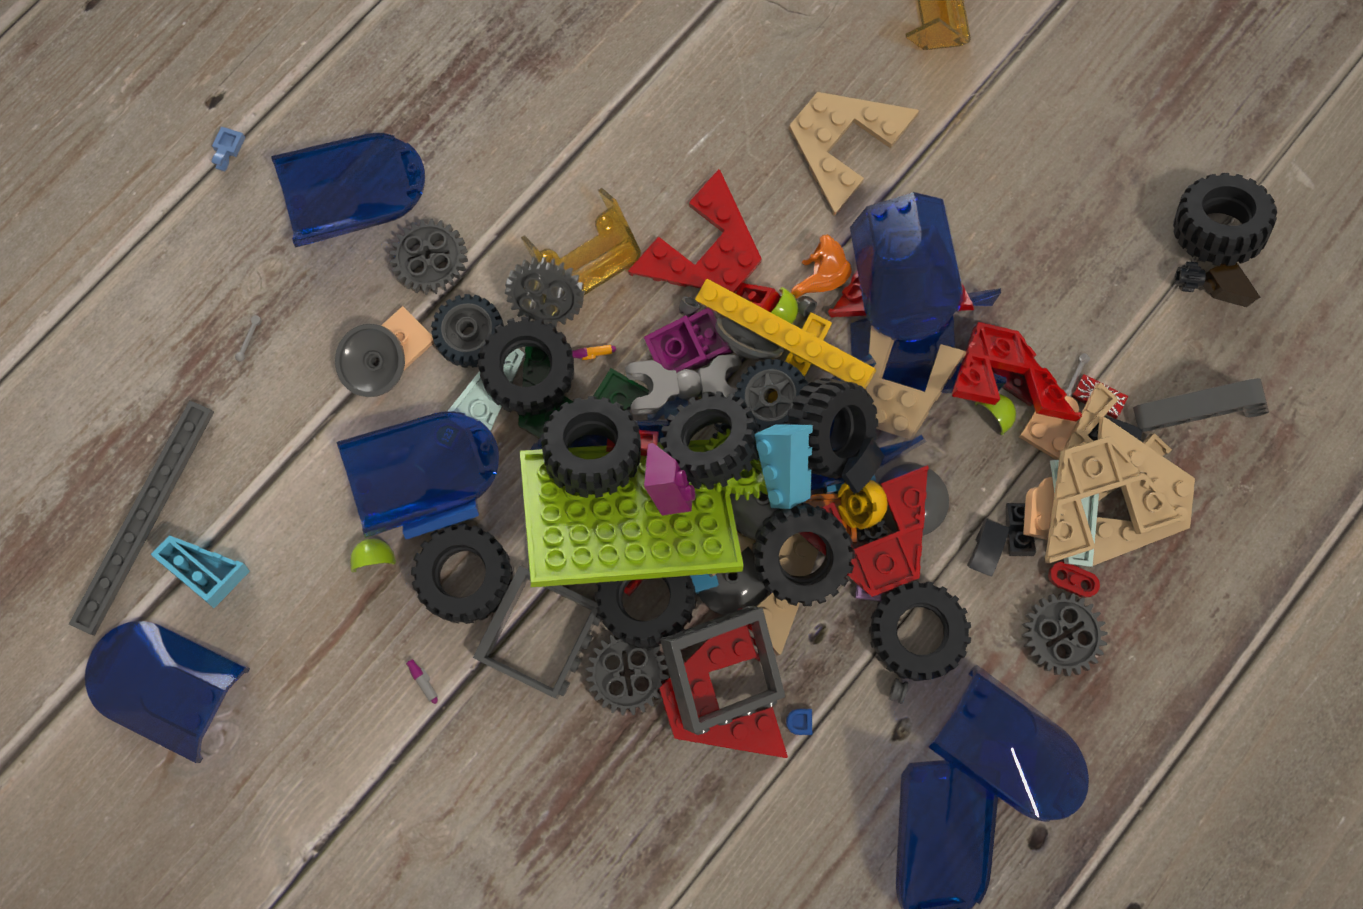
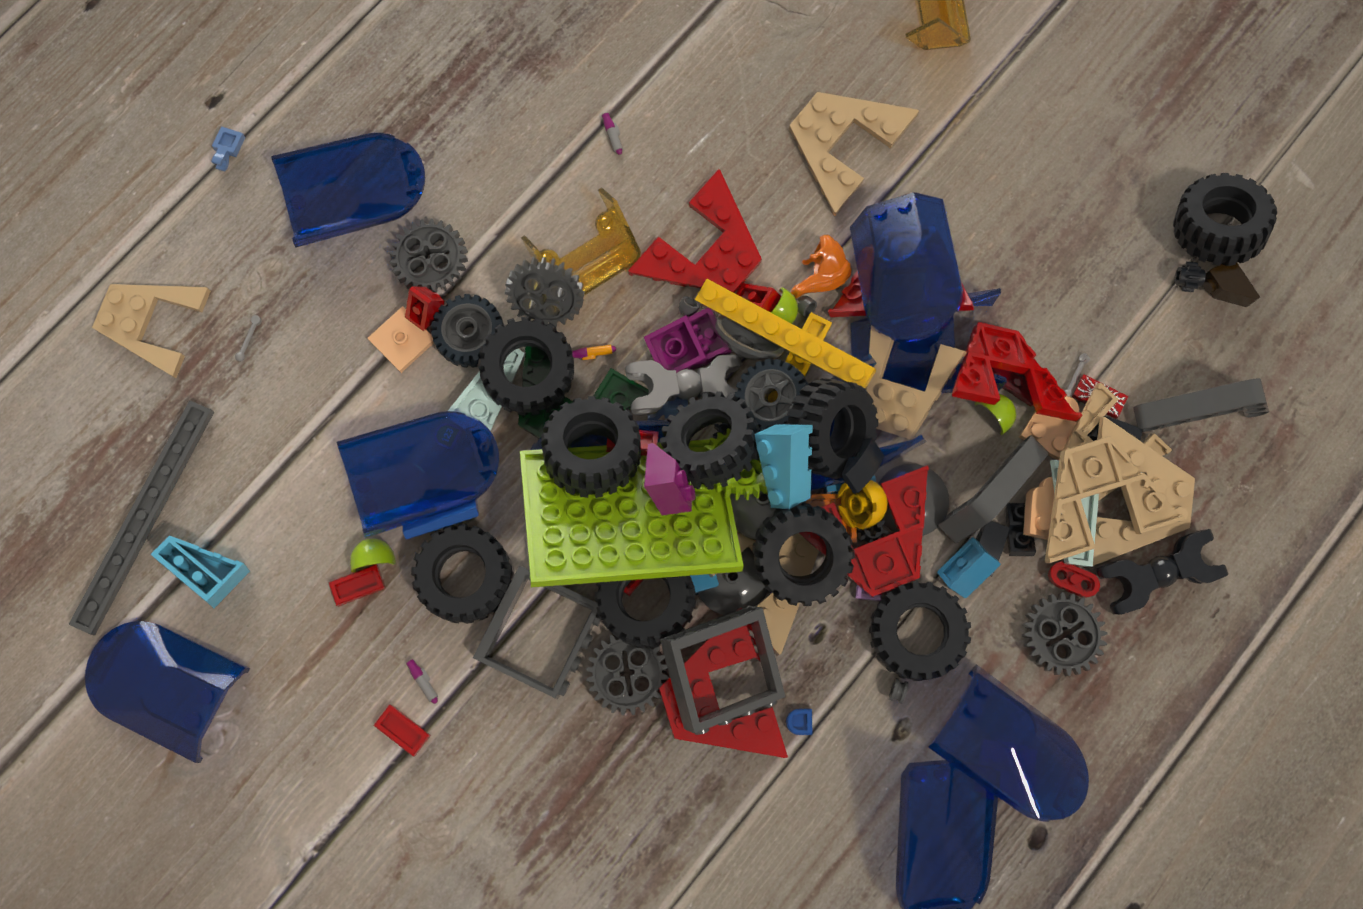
dark grey dish [335,324,405,397] -> none
none -> tan wing [92,284,211,378]
none -> red tile [328,564,386,607]
none -> red tile [373,704,431,757]
none -> red slope [405,286,444,331]
none -> piece [602,113,623,155]
none -> dark azure panel [937,537,1001,598]
none -> dark grey beam [938,435,1049,543]
none -> black piece [1096,529,1229,615]

